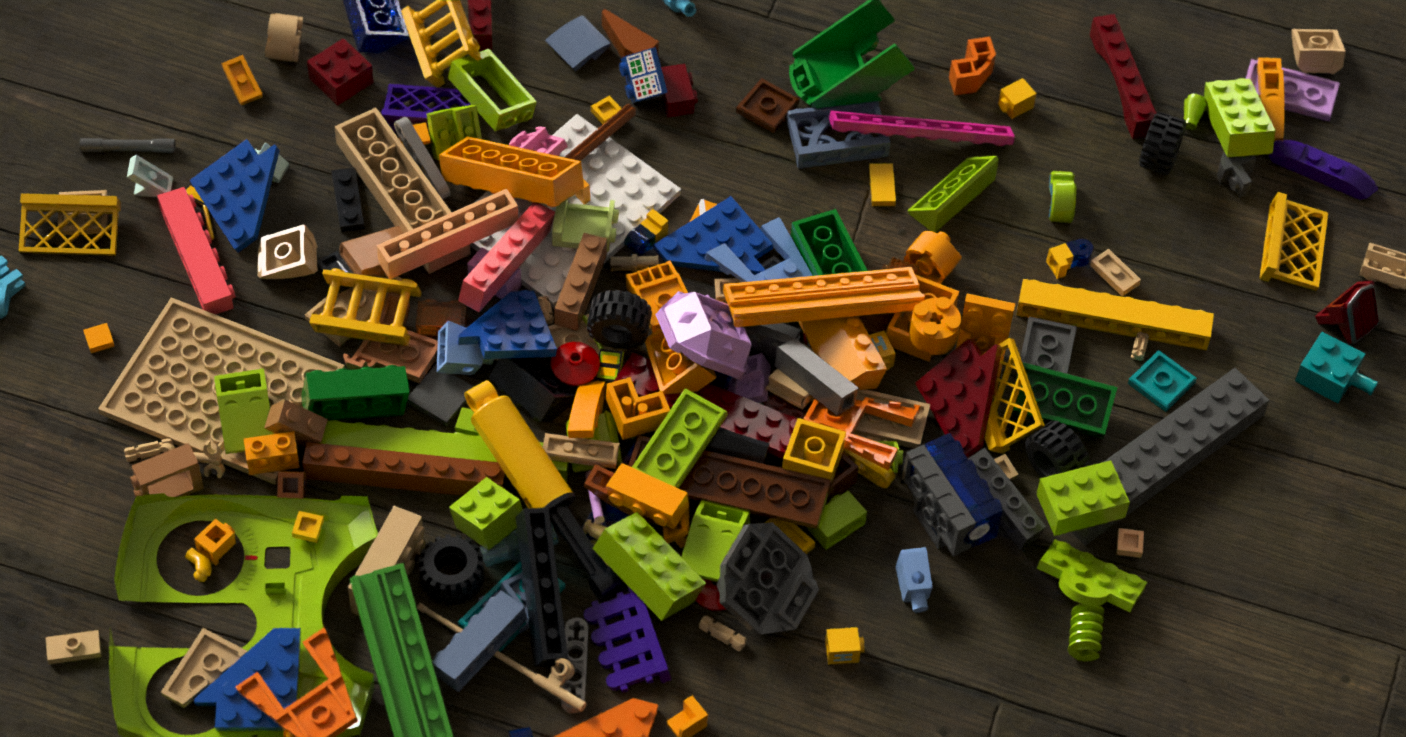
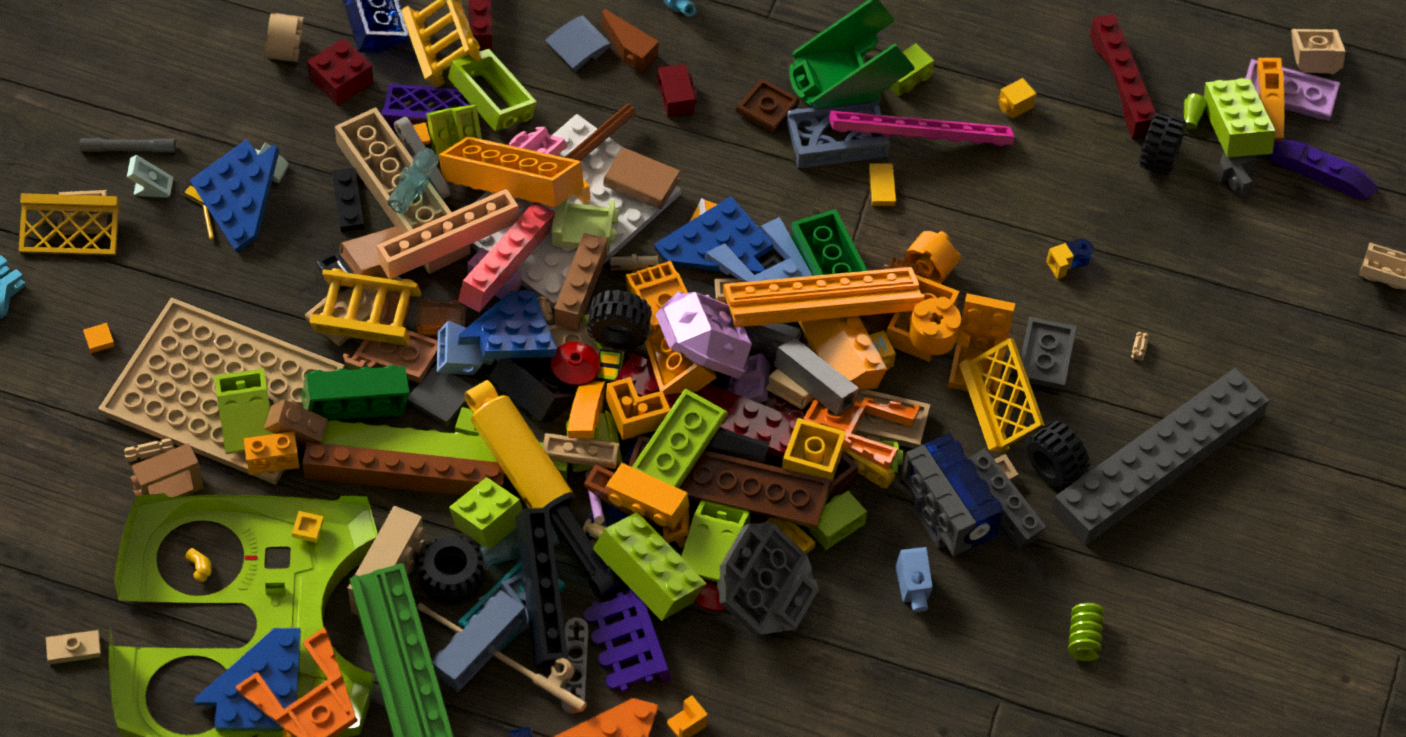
coral brick [157,187,236,315] -> none
tan bar [159,441,225,478] -> none
tan wing [161,628,248,708] -> none
light orange brick [194,519,236,566] -> none
light orange plate [222,55,262,106] -> none
tan slope [257,224,318,279] -> none
dark orange brick [277,470,307,499] -> none
yellow plate [591,95,622,124] -> none
slope [619,47,667,103] -> none
leg [624,209,668,256] -> none
tan axle [699,615,747,651] -> none
yellow brick [825,627,864,664] -> none
lime slope [907,156,999,233] -> none
dark red wing [915,338,1002,461] -> none
orange brick [949,37,996,95] -> none
green brick [1011,362,1118,439] -> none
yellow brick [1016,279,1214,350] -> none
lime brick [1037,460,1130,536] -> none
lime plate [1037,539,1148,612] -> none
lime animal [1049,171,1076,223] -> none
tan plate [1090,249,1141,297] -> none
light nougat plate [1116,528,1144,558] -> none
teal tile [1128,350,1197,412] -> none
yellow fence [1259,192,1328,291] -> none
teal brick [1295,332,1378,403] -> none
dark red piece [1315,281,1379,344] -> none
none -> clear light blue piece [388,148,439,214]
none -> medium nougat piece [603,147,680,210]
none -> lime brick [889,44,934,96]

